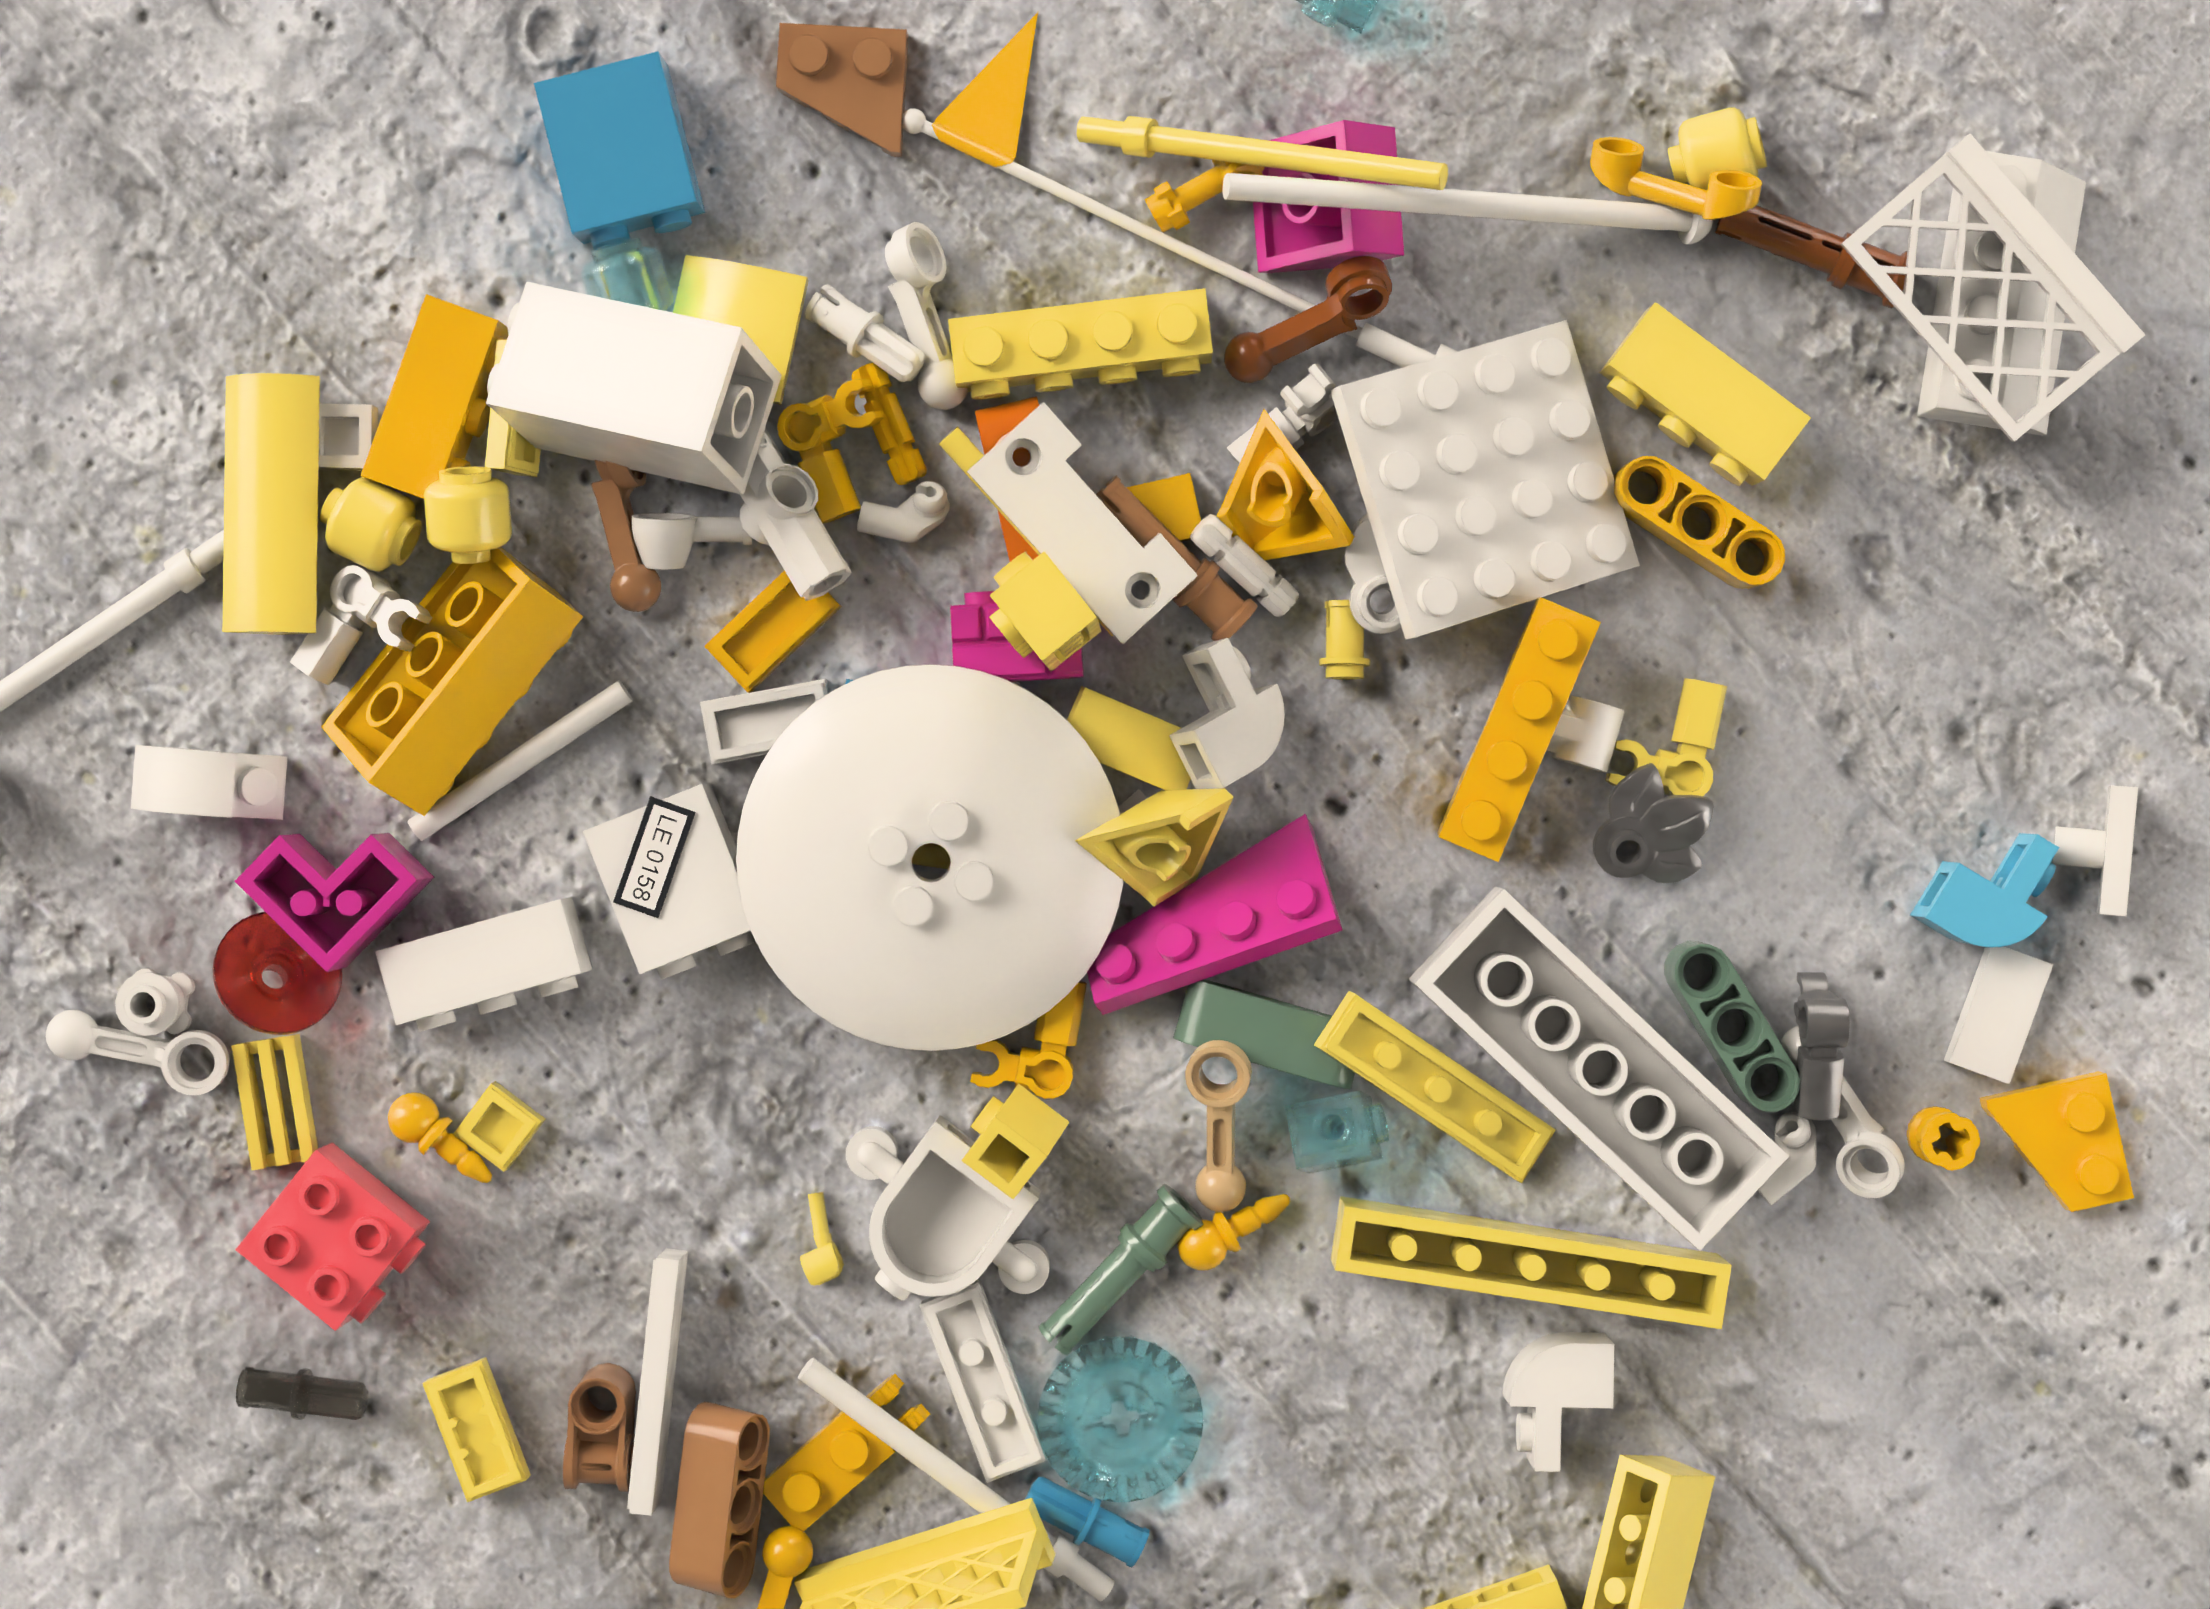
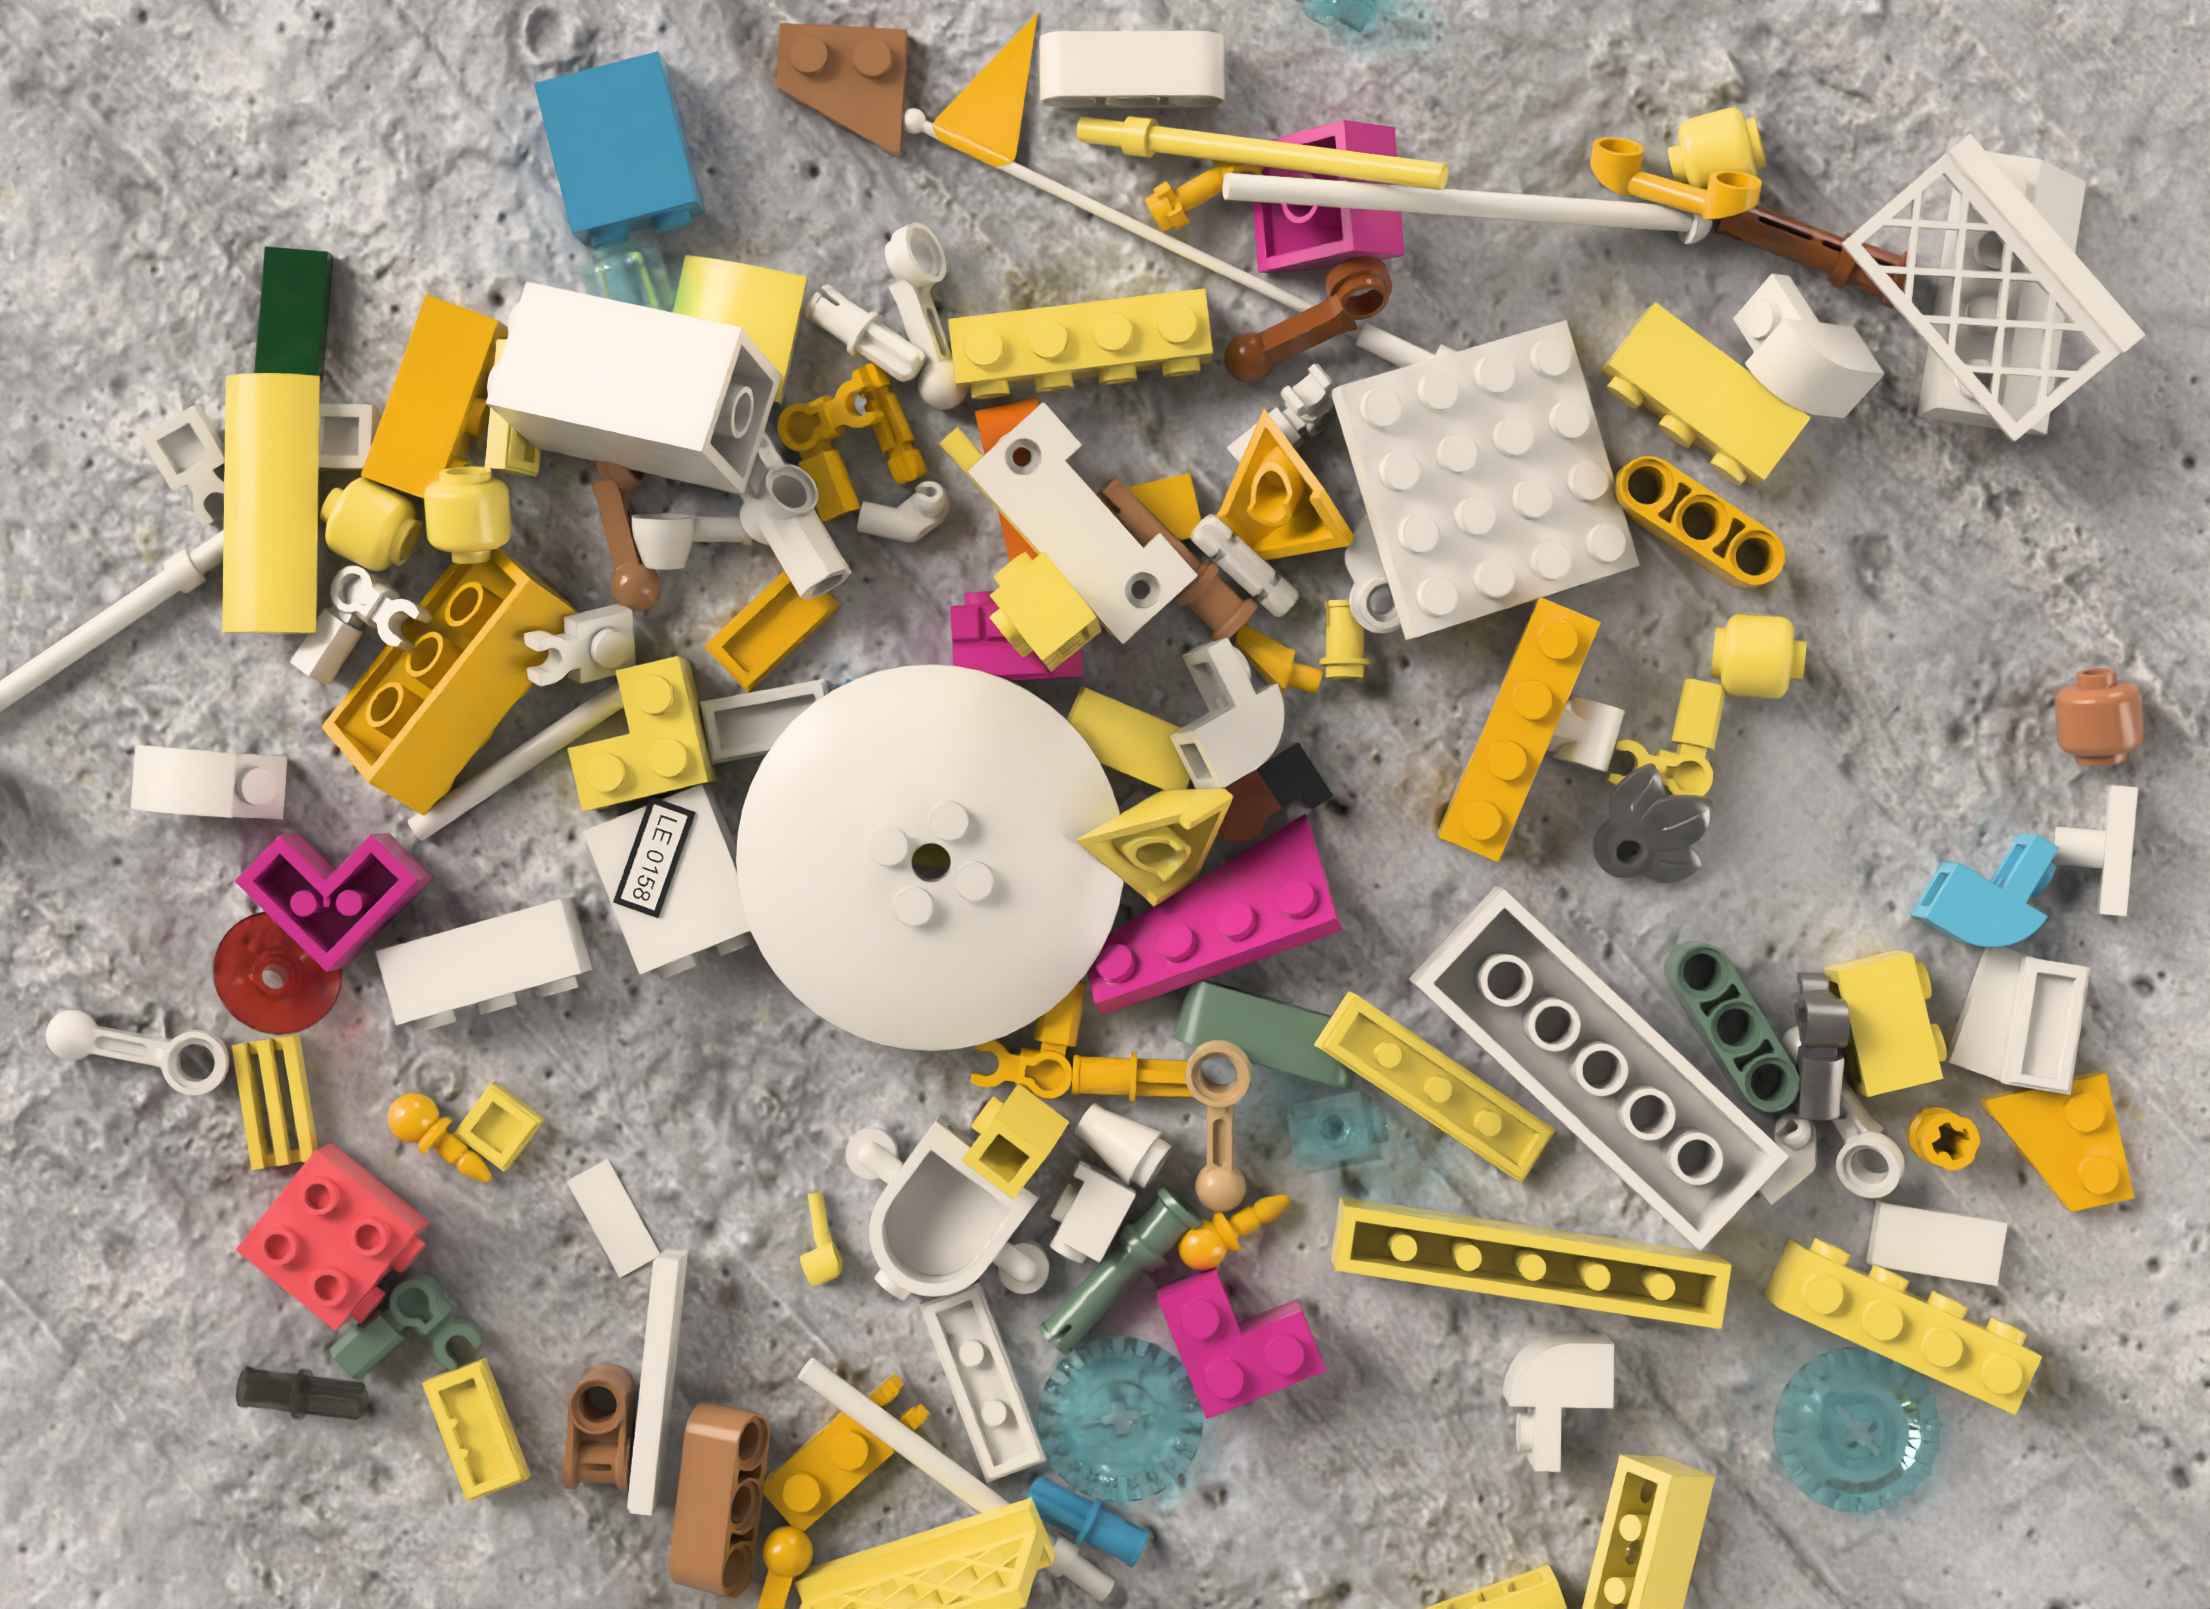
white brick [115,968,195,1036] -> none
none -> white plate [139,403,225,527]
none -> dark green tile [254,246,334,381]
none -> sand green bar [330,1271,485,1380]
none -> white plate [524,604,636,686]
none -> white sticker [566,1159,660,1278]
none -> light yellow brick [567,656,718,811]
none -> white beam [1040,31,1225,108]
none -> white brick [1049,1157,1136,1264]
none -> yellow axle [1072,1052,1194,1103]
none -> white cone [1074,1103,1173,1189]
none -> dark pink brick [1157,1267,1326,1419]
none -> leg [1217,742,1333,842]
none -> yellow bar [1234,625,1323,696]
none -> light yellow head [1711,613,1807,700]
none -> white brick [1733,273,1885,418]
none -> light yellow brick [1763,1238,2042,1415]
none -> clear light blue gear [1773,1347,1942,1515]
none -> light yellow brick [1824,950,1947,1097]
none -> white tile [1866,1200,2008,1286]
none -> white tile [2001,956,2091,1095]
none -> nougat head [2054,668,2144,766]

